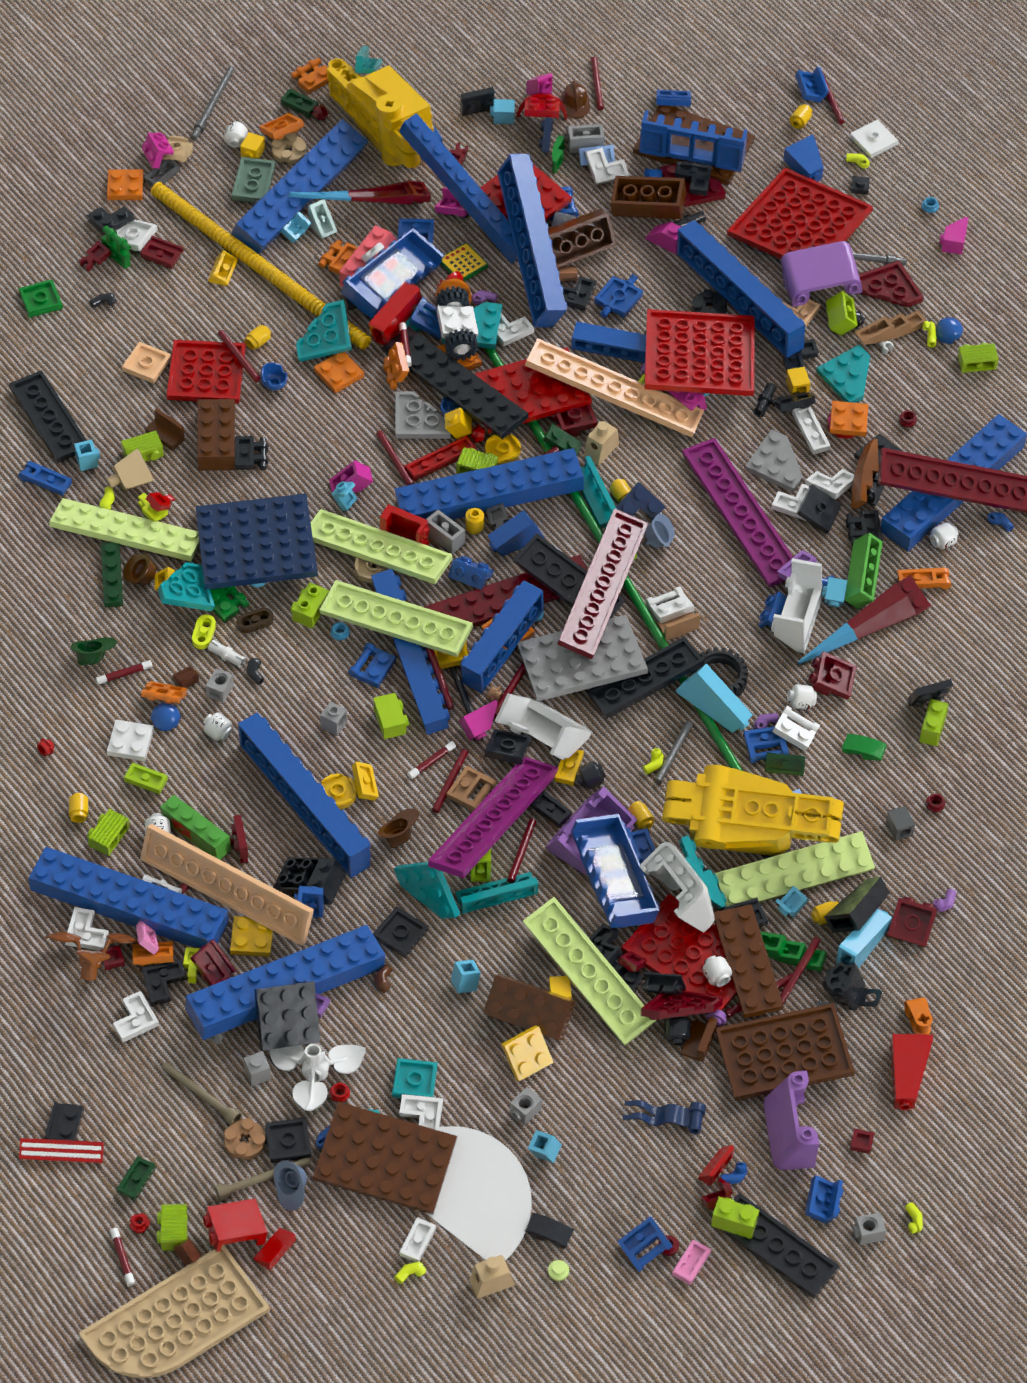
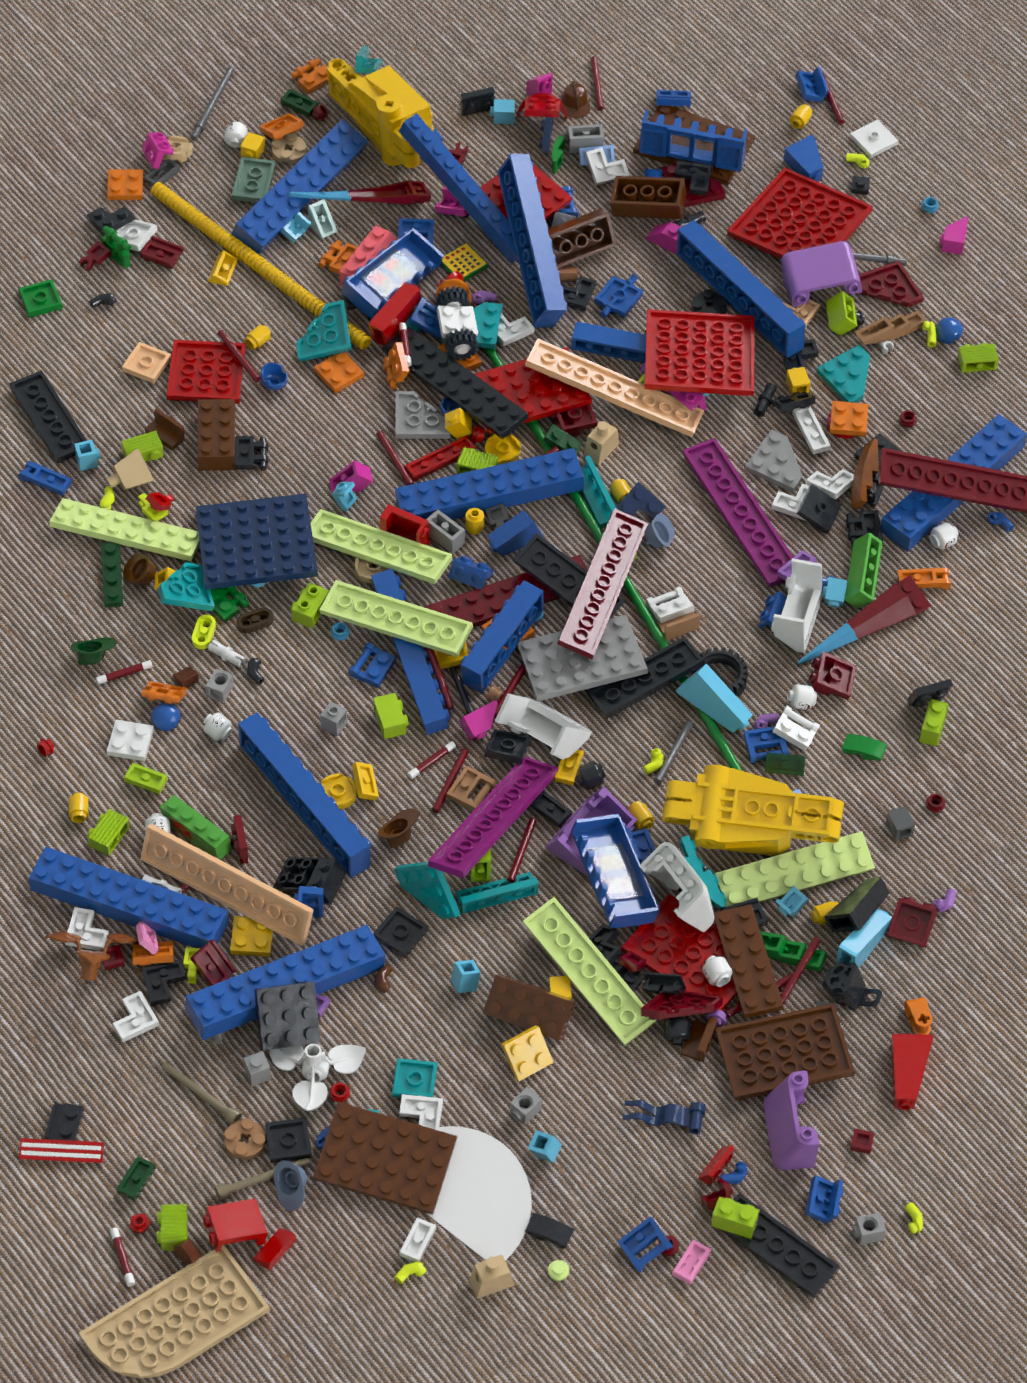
white tile [362,242,384,263] -> none

